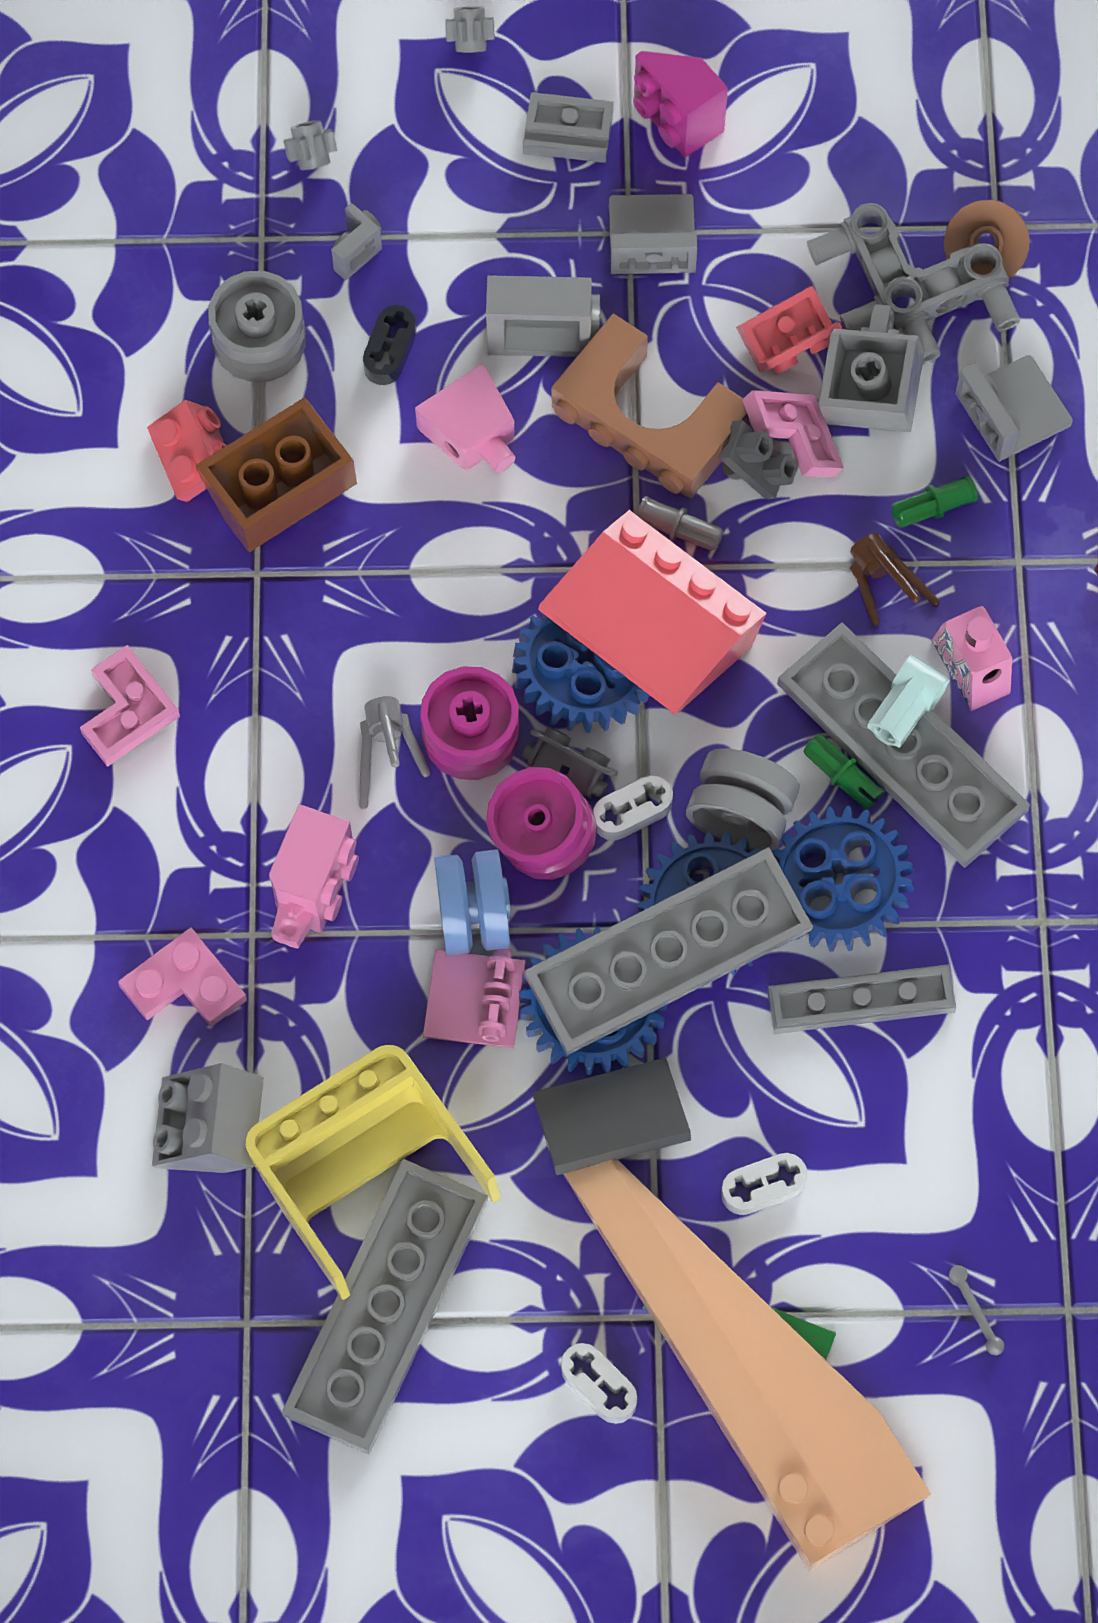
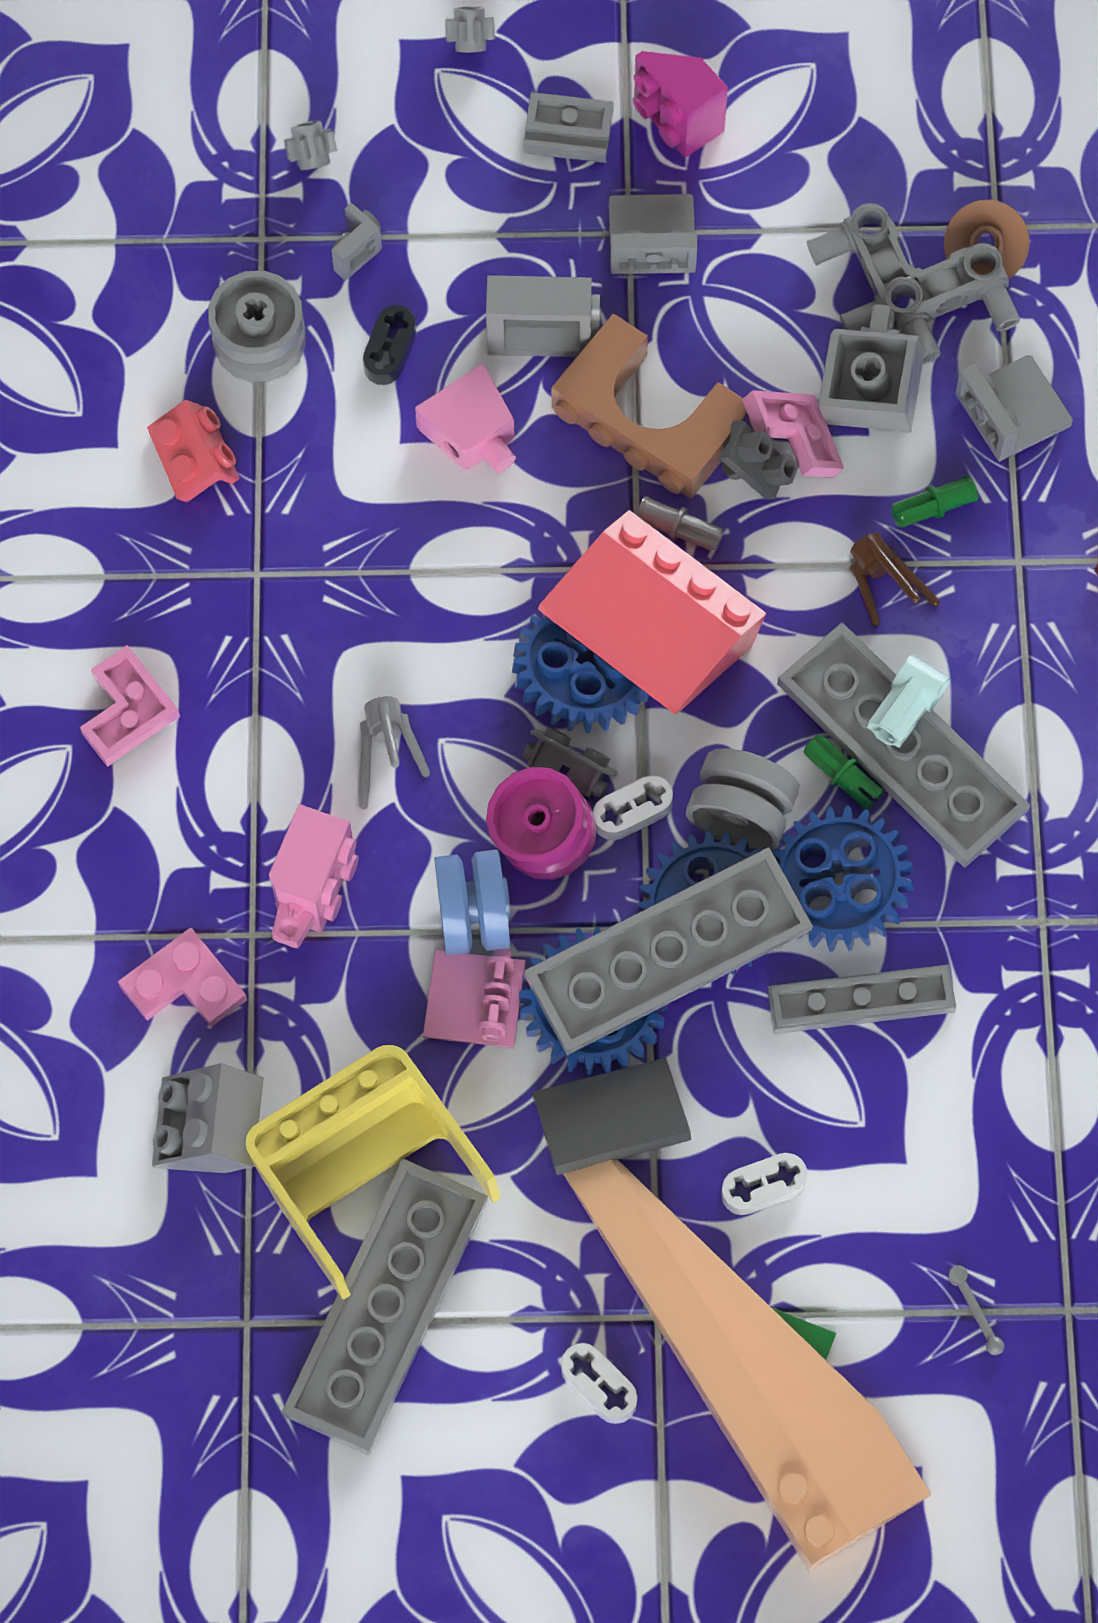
dark orange slope [195,397,357,552] -> none
dark pink wheel [420,666,520,780] -> none
coral bracket [736,286,842,374] -> none
bright pink torso [932,606,1012,711] -> none

